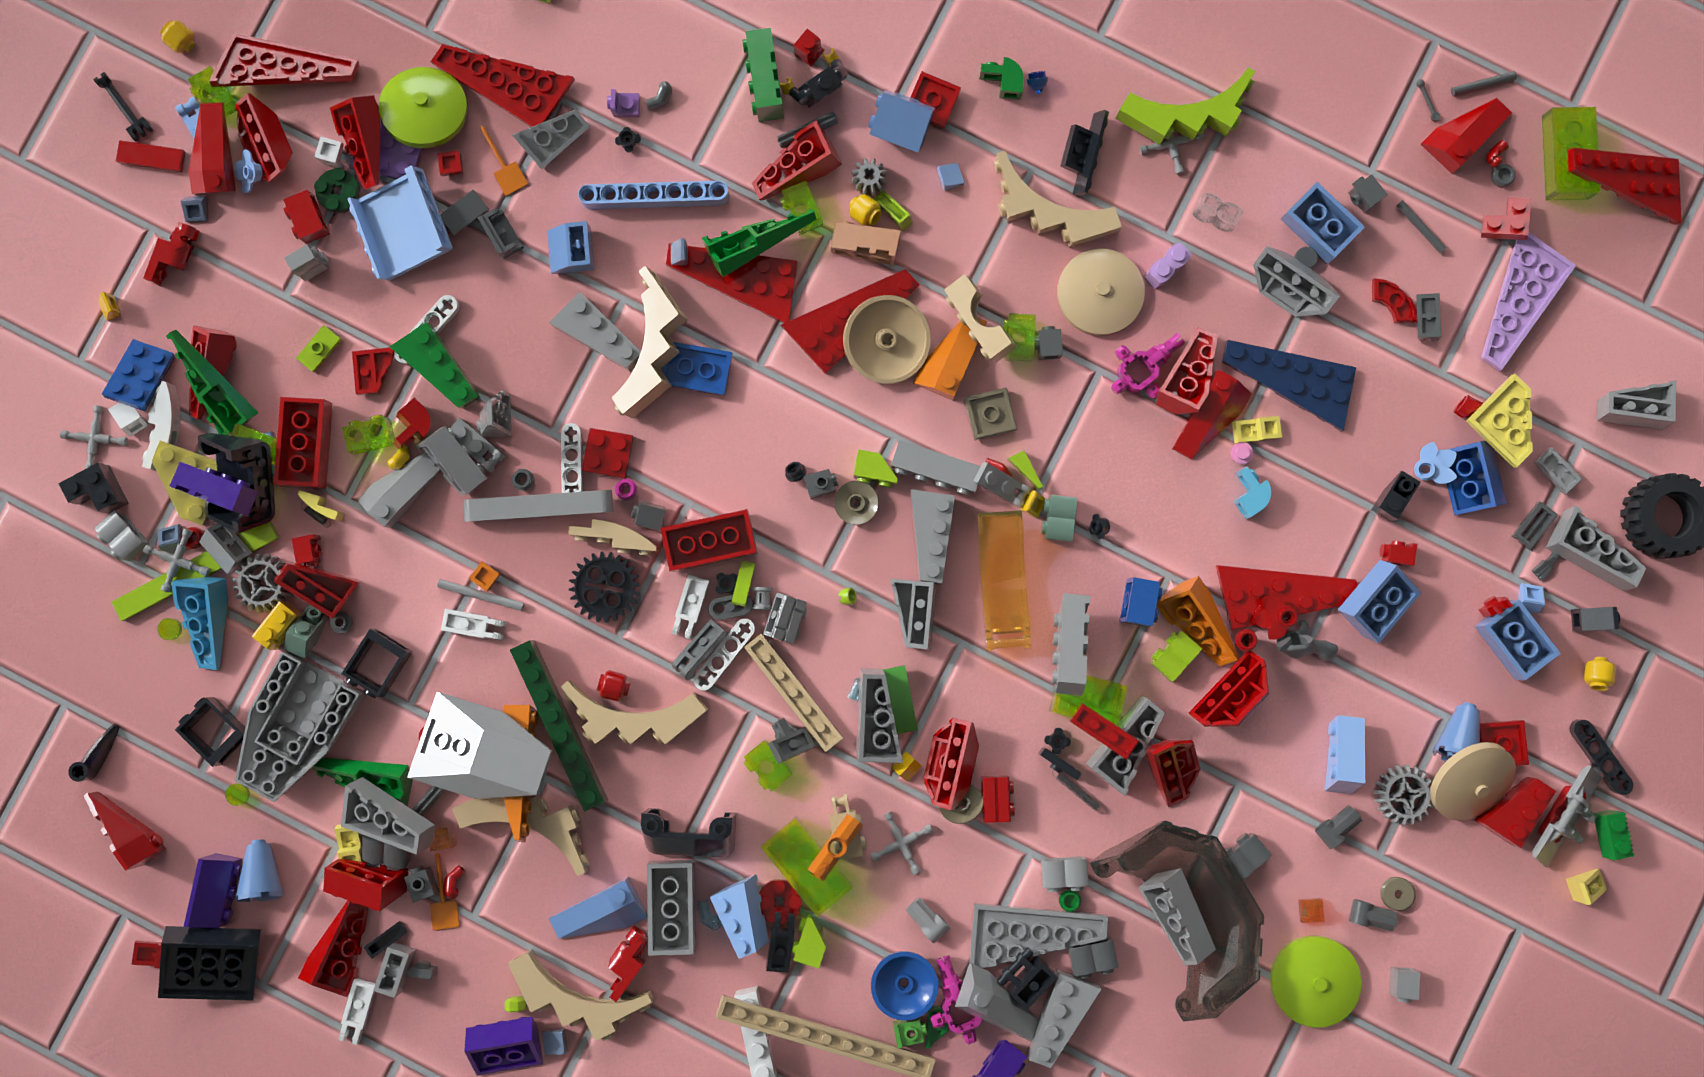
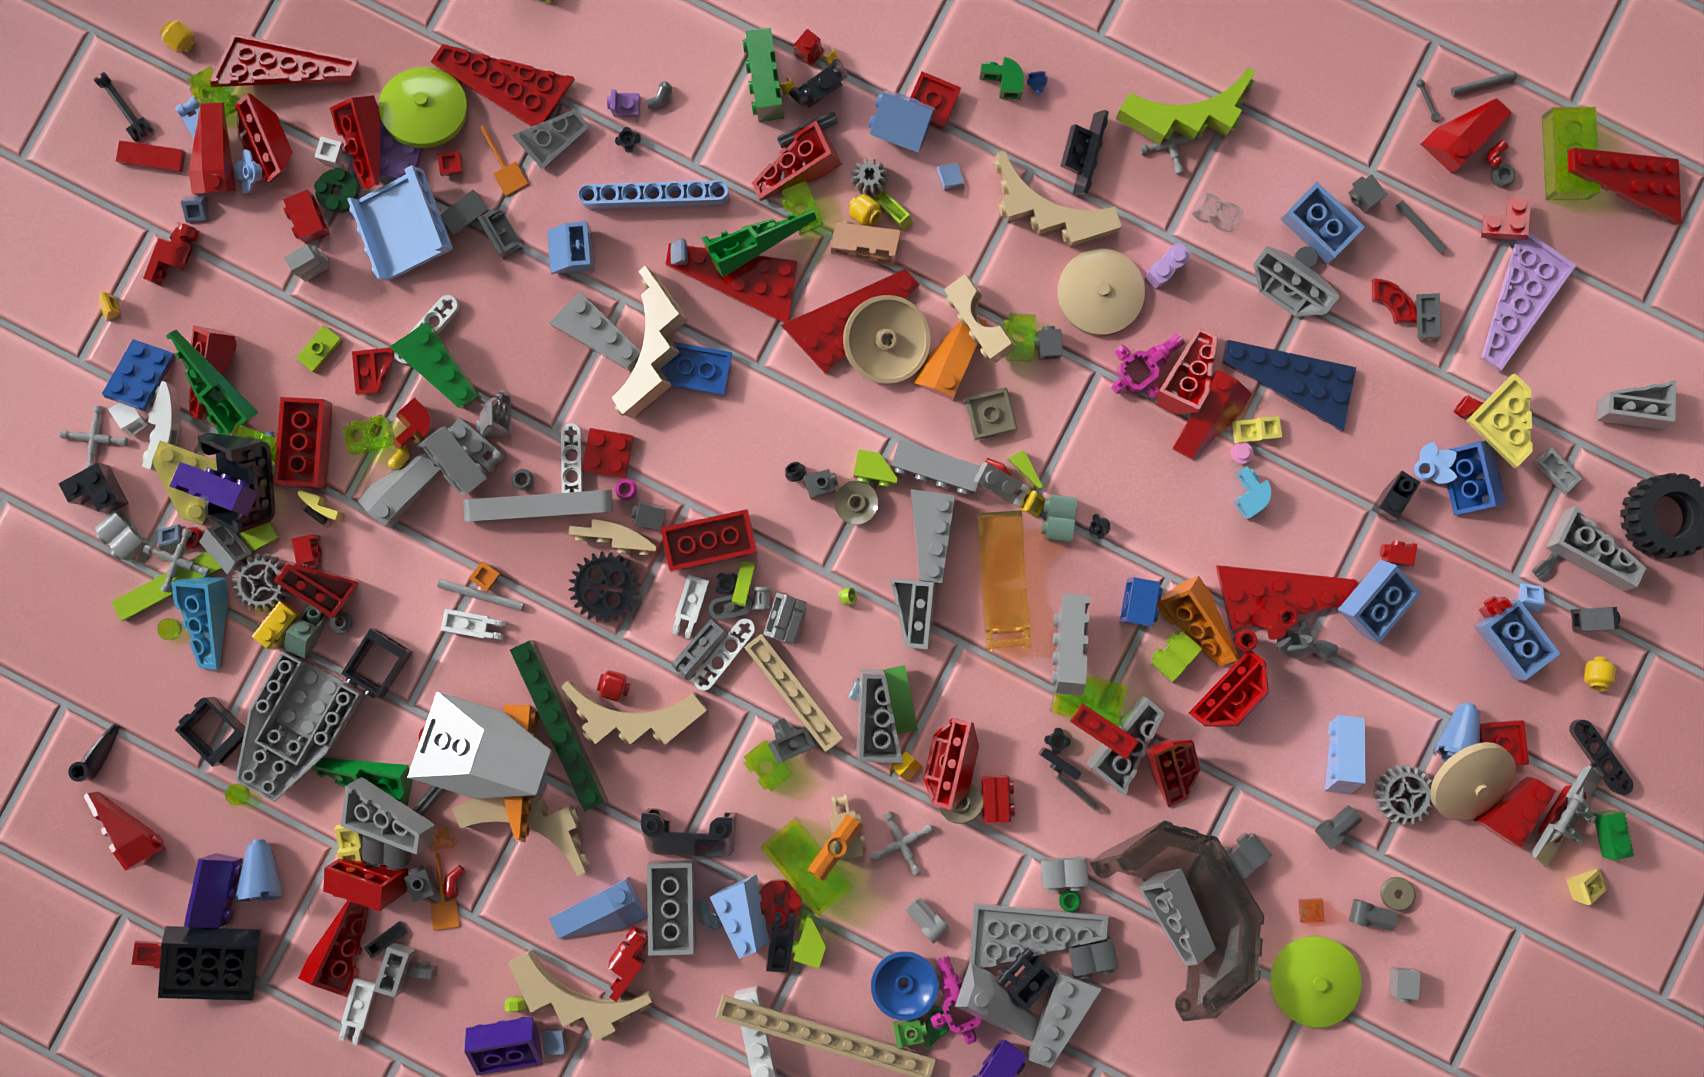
dark grey tile [1511,501,1558,550] -> none

